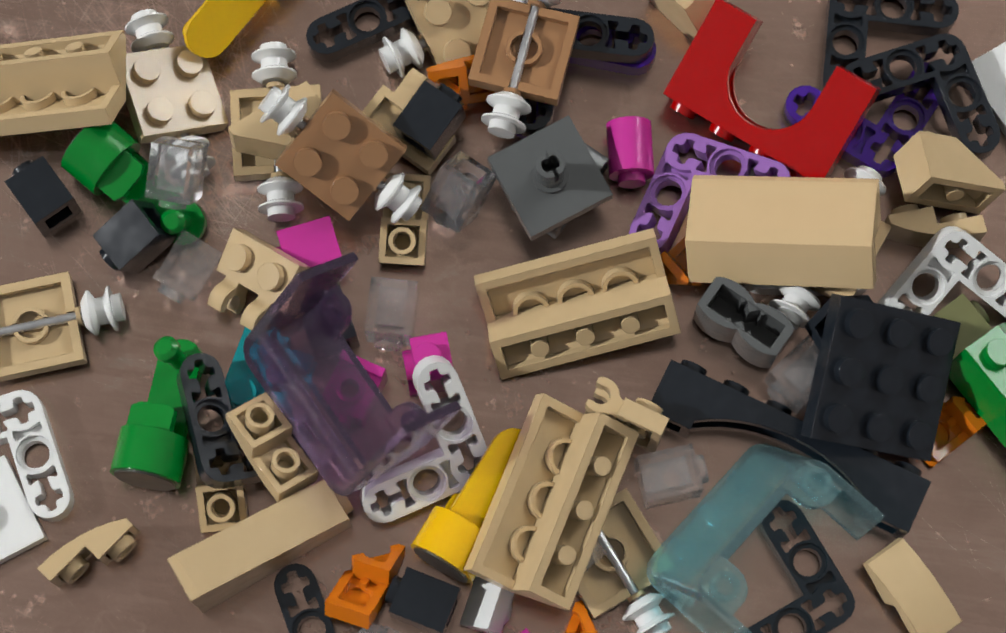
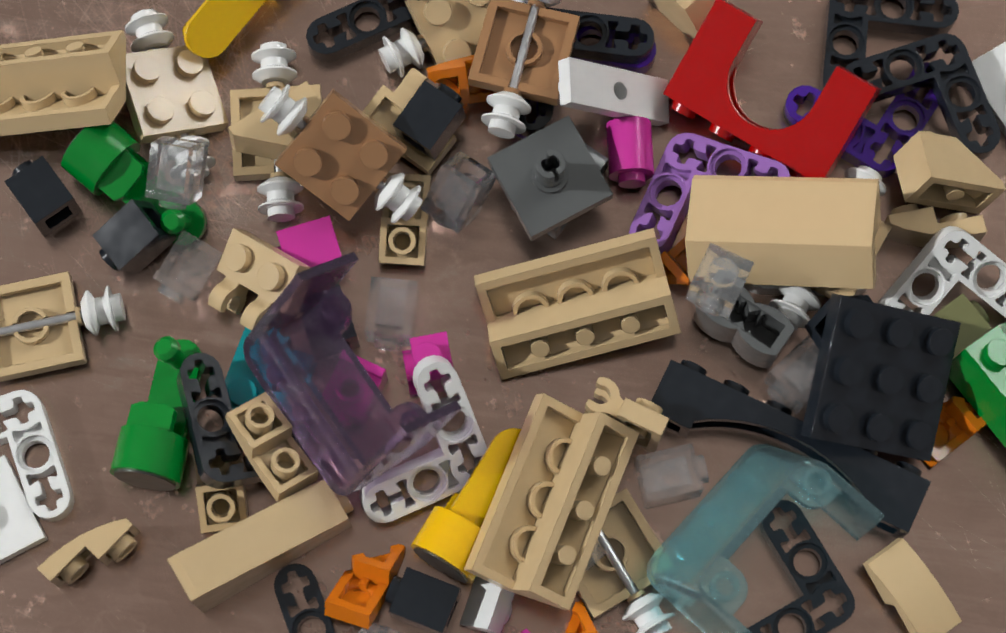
none -> white tile [558,57,669,126]
none -> clear brick [686,243,754,319]

